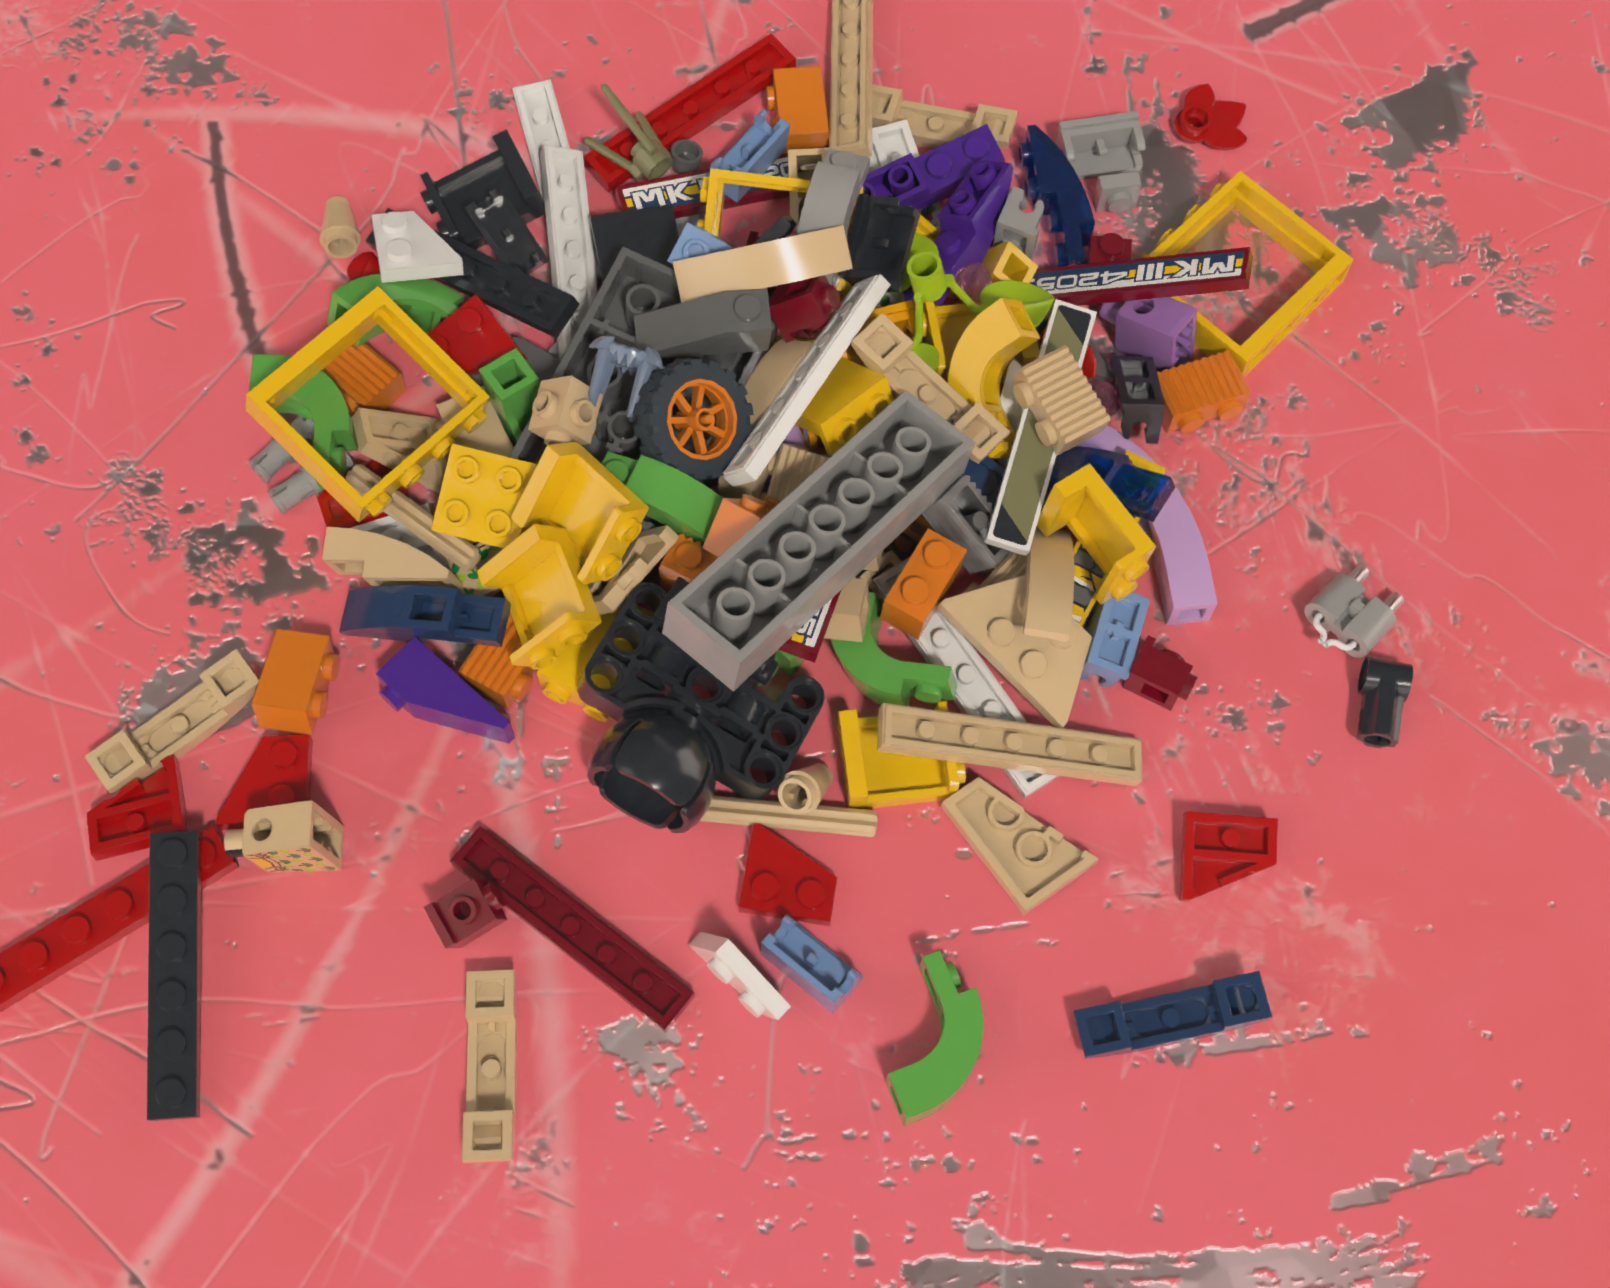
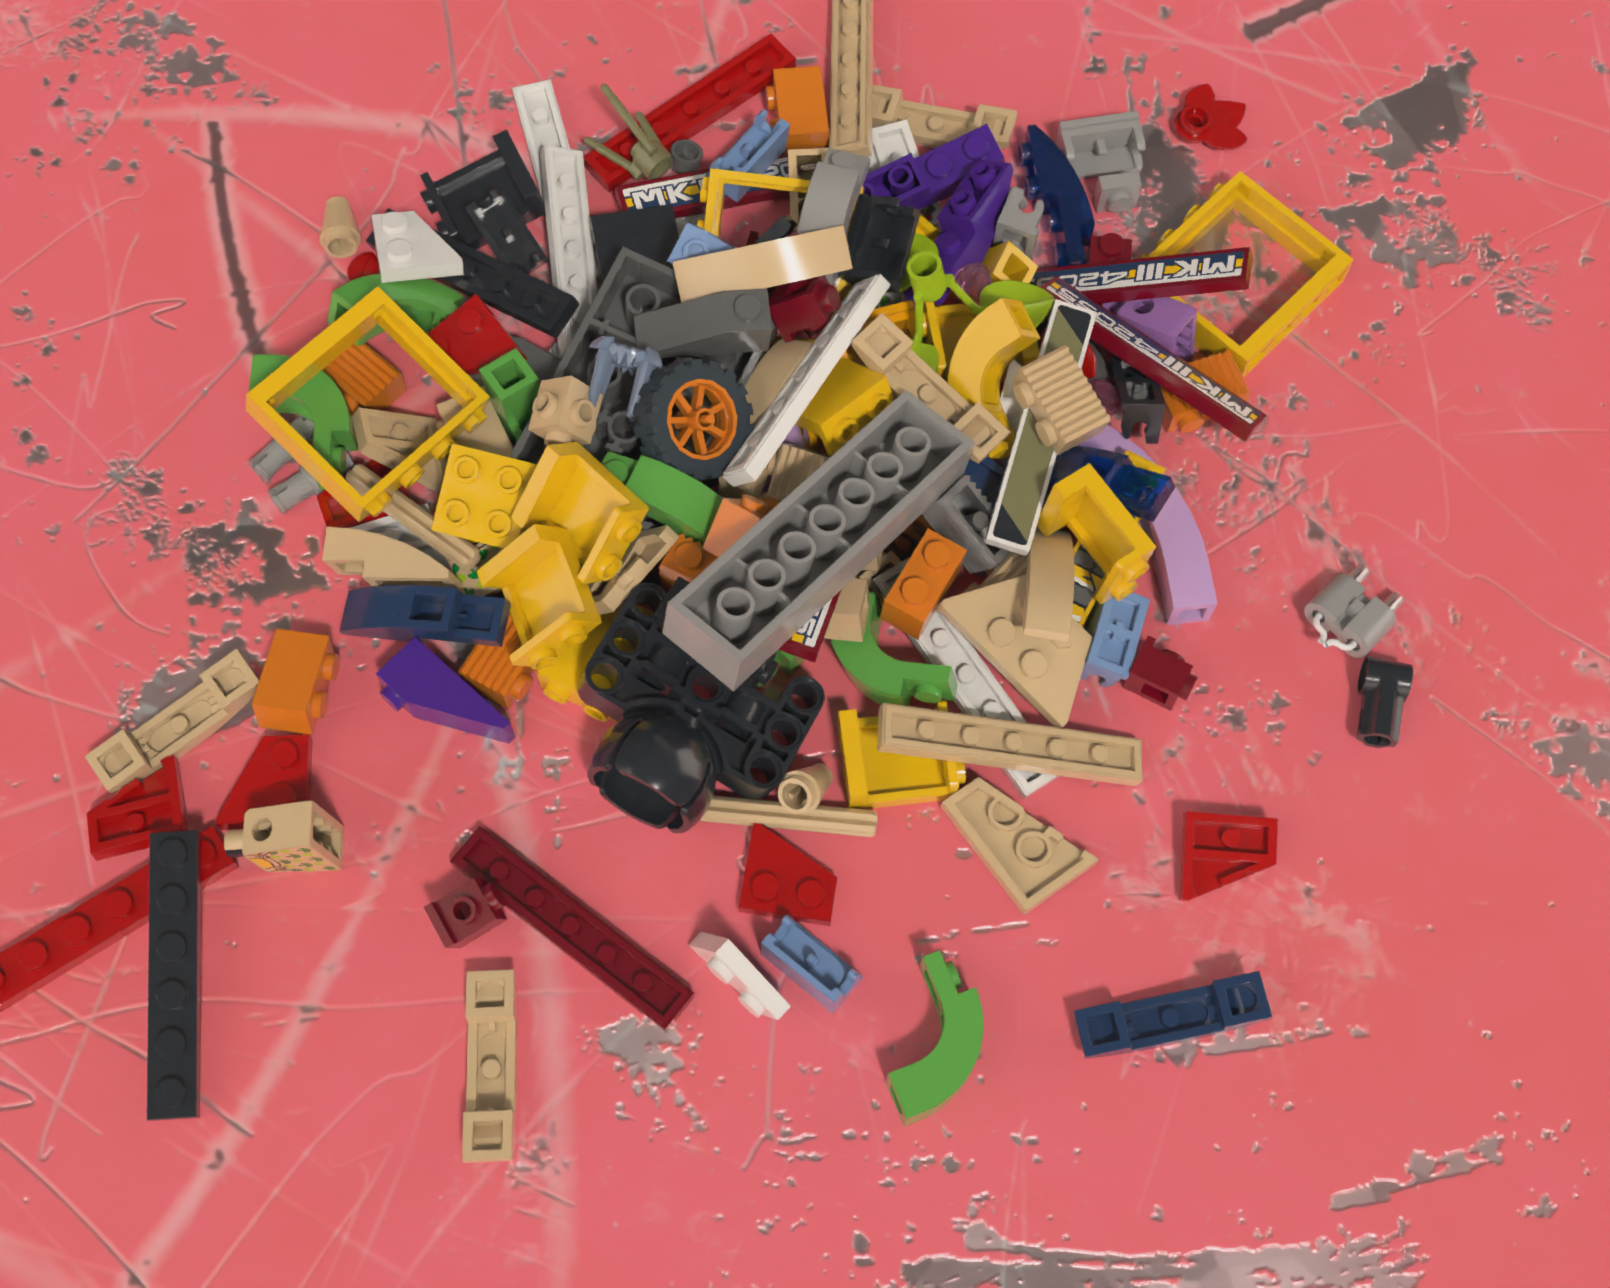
none -> tile [1040,276,1267,441]

